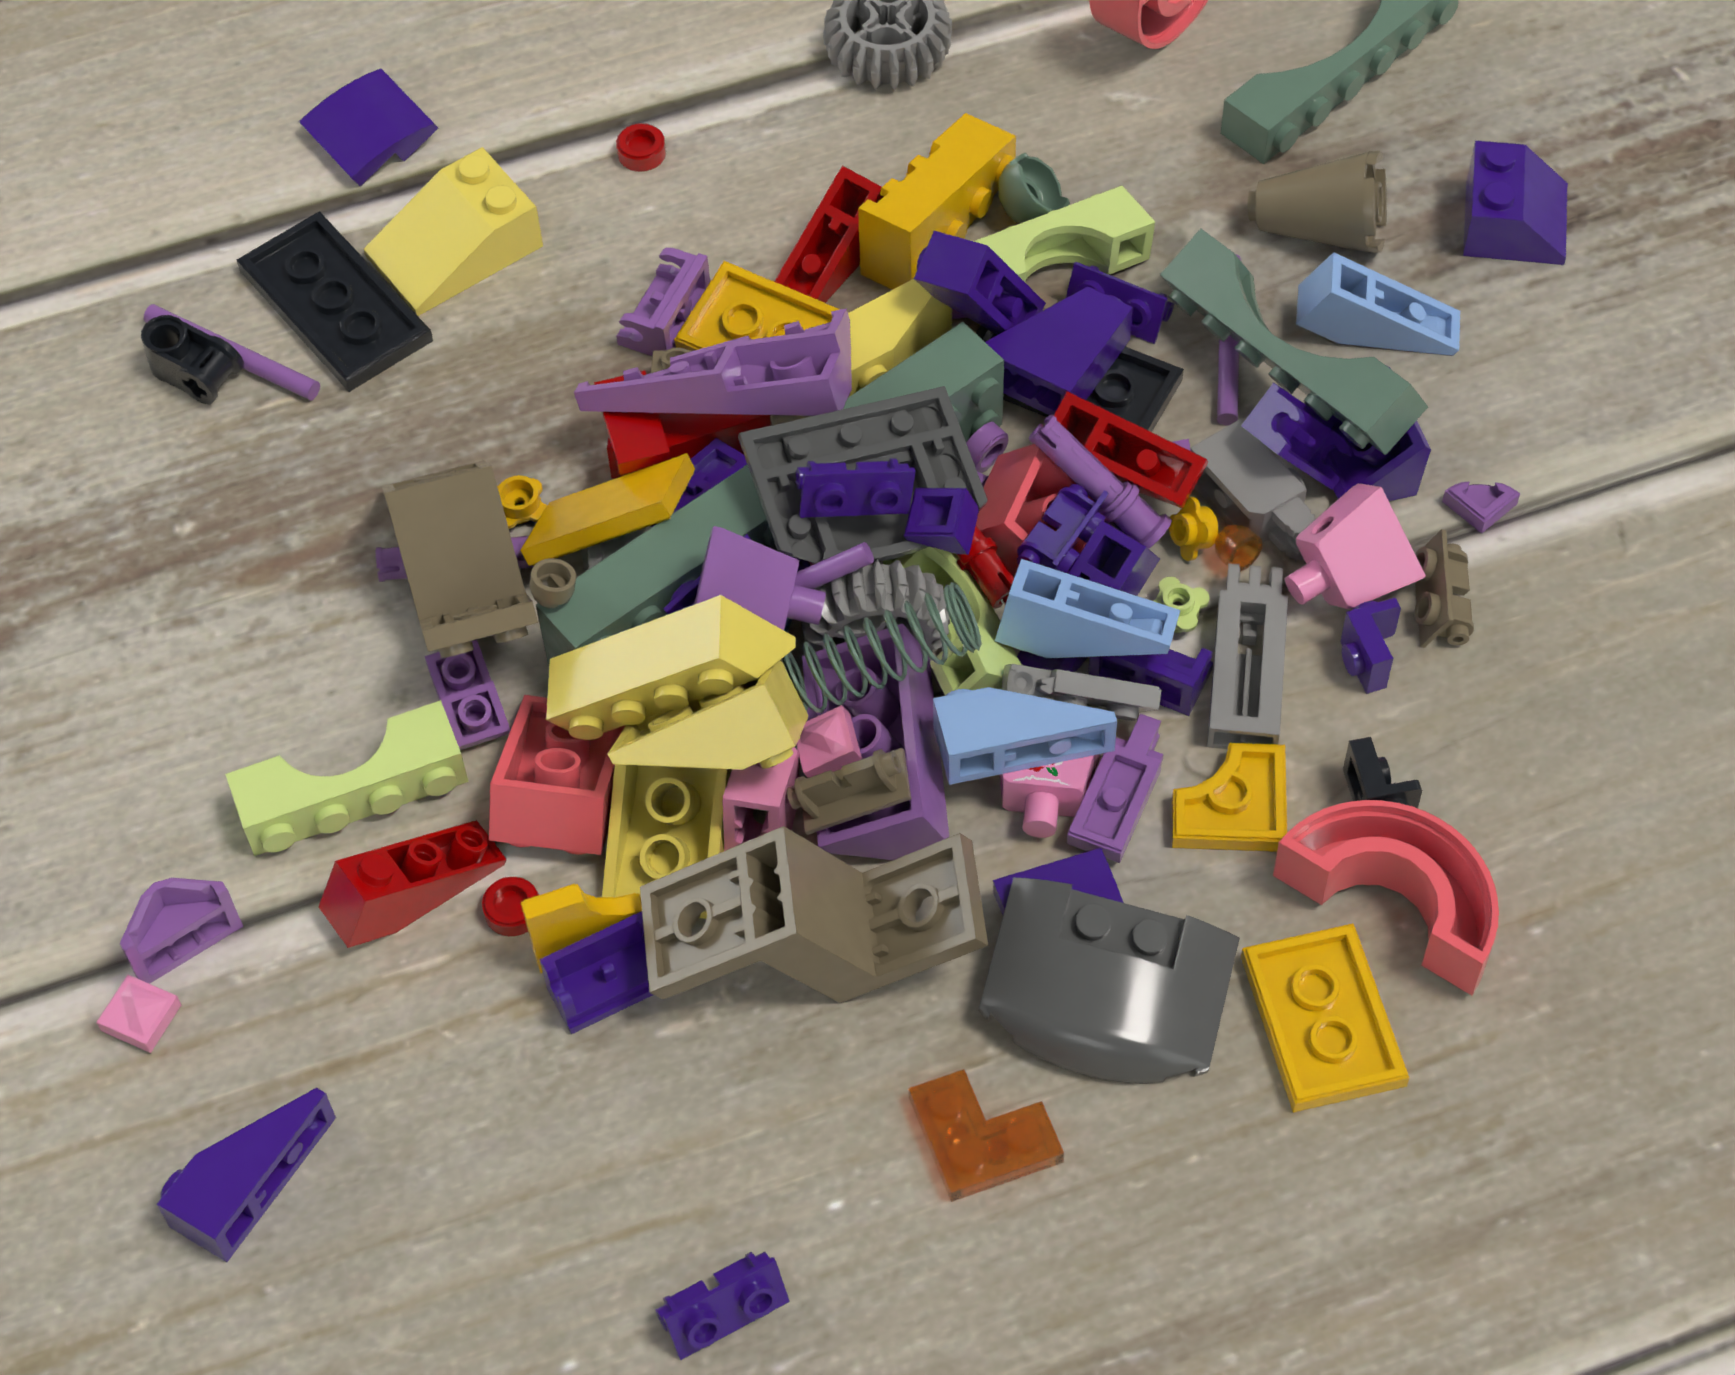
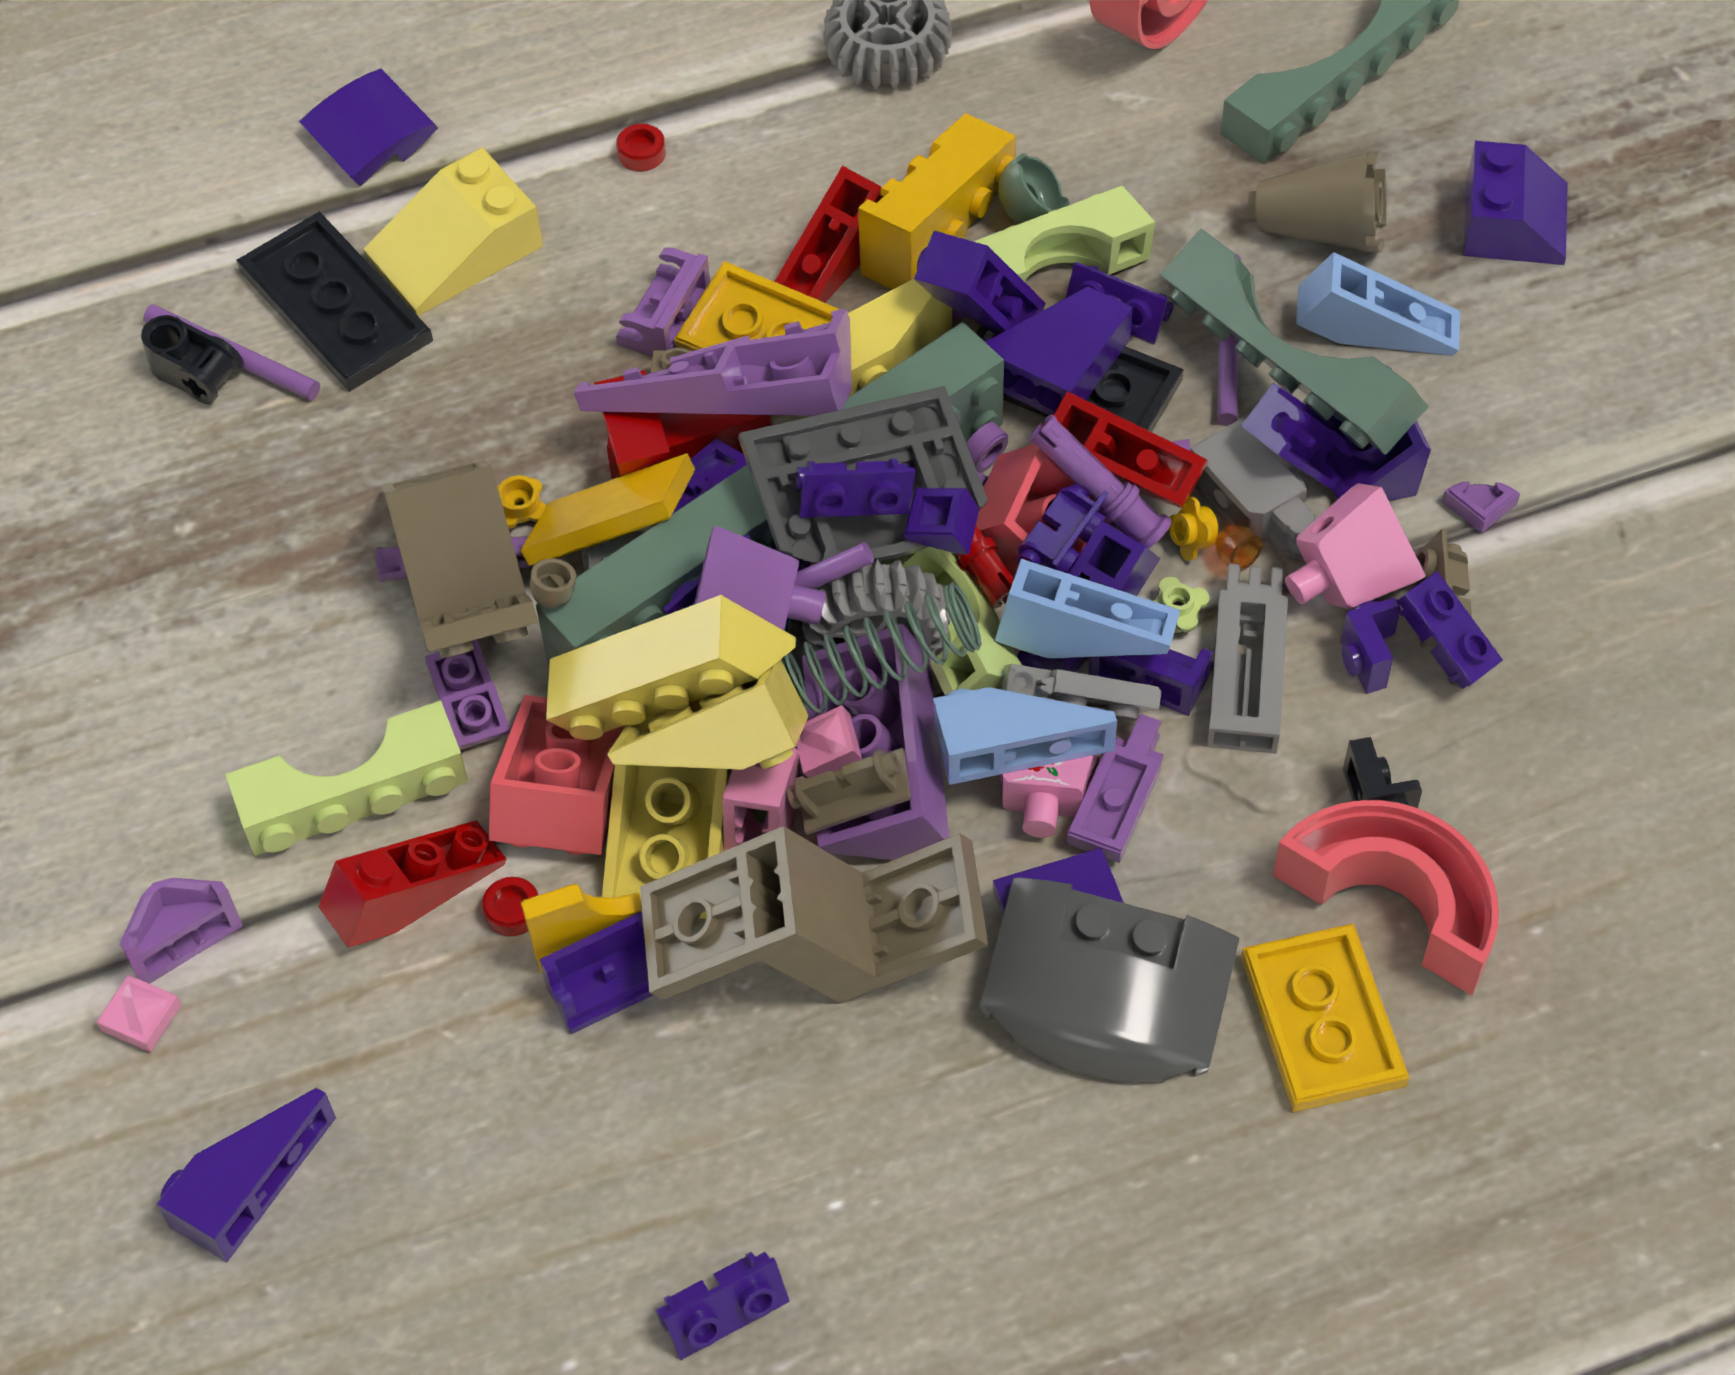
clear orange plate [909,1069,1064,1202] -> none
yellow tile [1172,743,1287,852] -> none
none -> dark purple hinge [1397,571,1503,689]

